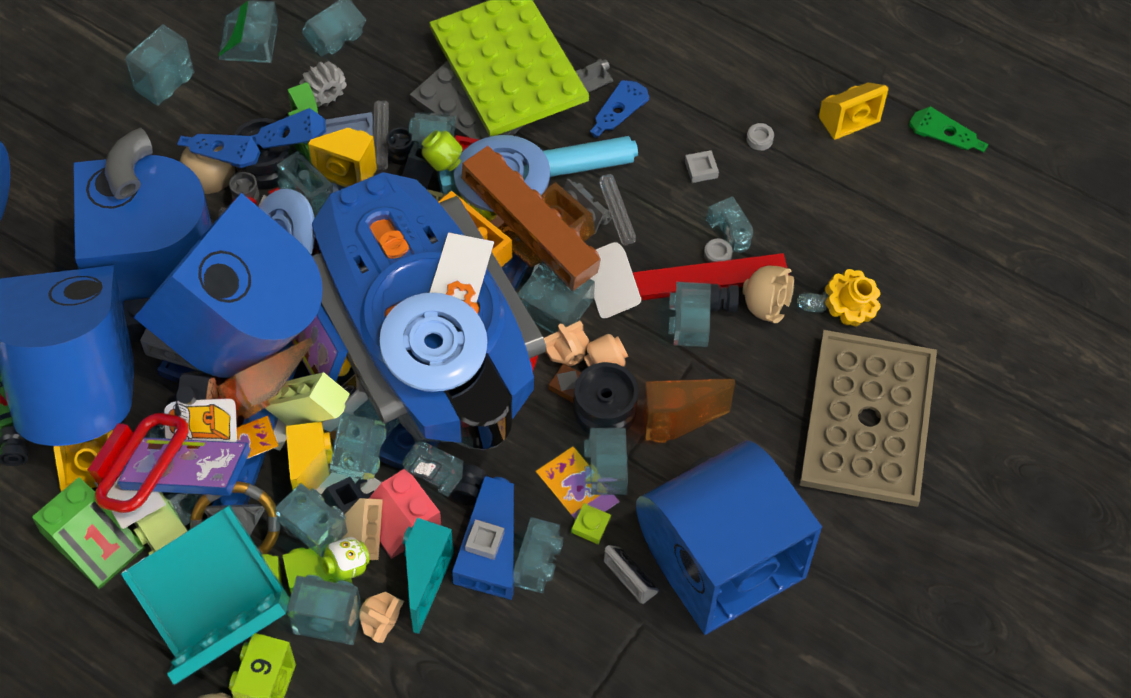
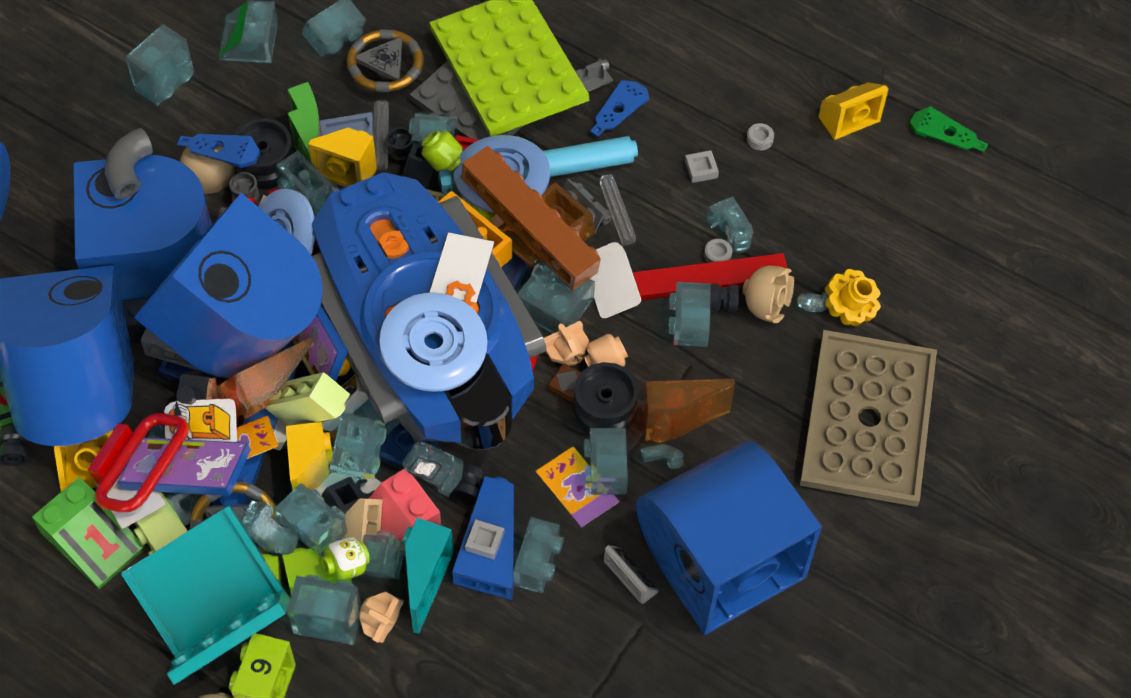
blue piece [251,108,326,149] -> none
light grey gear [299,61,347,107] -> none
lime plate [571,503,611,545] -> none
none -> clear light blue leg [240,501,298,555]
none -> piece [347,29,424,92]
none -> clear light blue brick [363,531,405,579]
none -> clear light blue arm [641,444,684,469]

